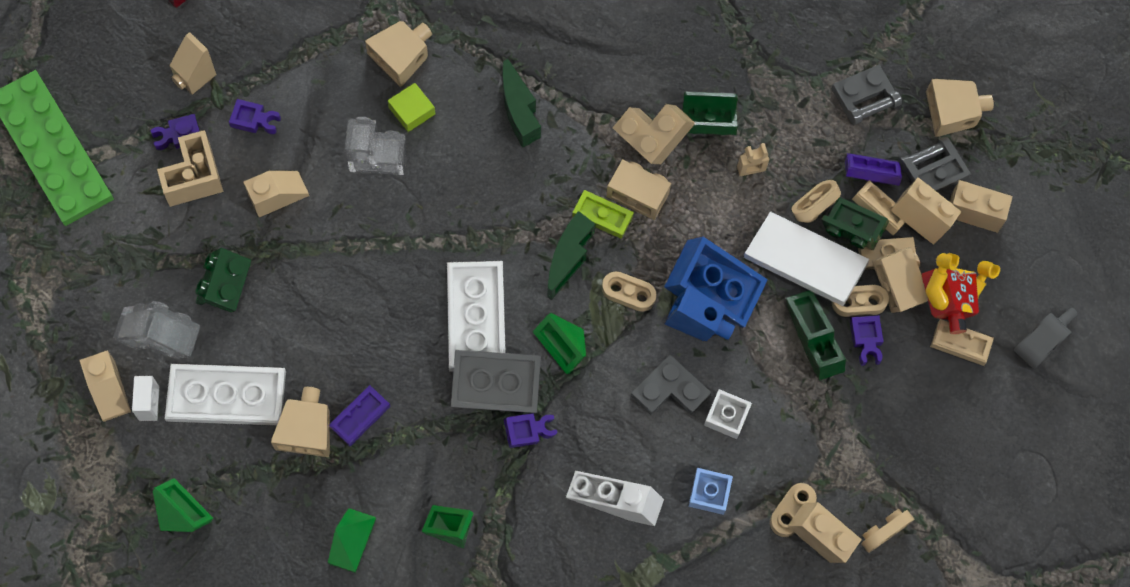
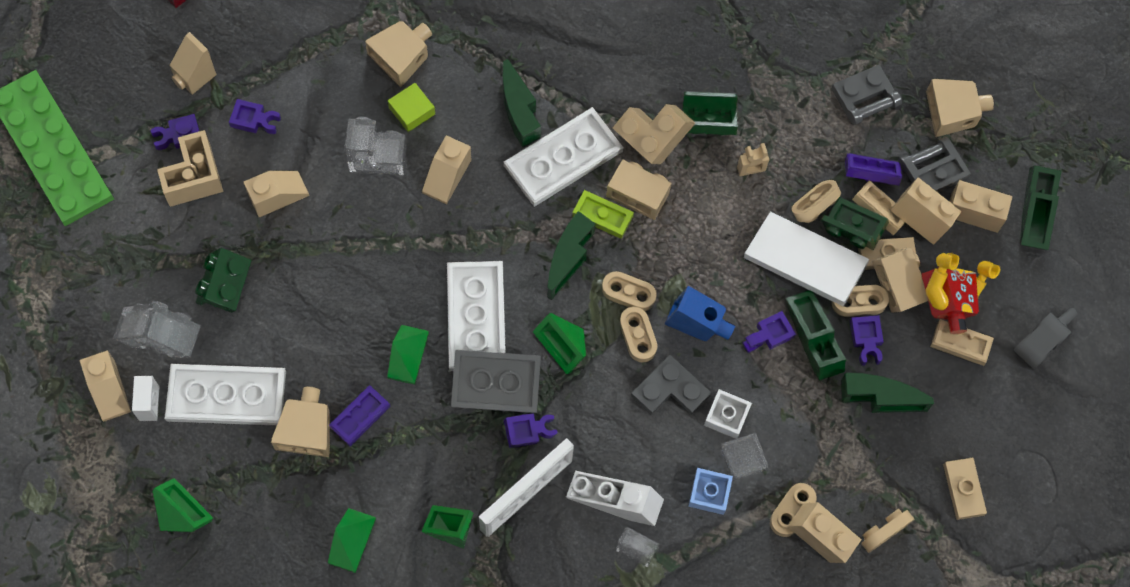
blue slope [664,237,768,328] -> none
none -> green slope [387,325,429,385]
none -> tan slope [422,135,471,205]
none -> white tile [479,438,574,537]
none -> white tile [504,107,623,207]
none -> clear piece [616,527,659,567]
none -> tan plate [620,307,657,362]
none -> clear piece [720,433,768,481]
none -> dark purple plate [742,311,796,353]
none -> dark green slope [841,373,934,413]
none -> tan plate [943,458,987,520]
none -> dark green slope [1020,165,1062,250]

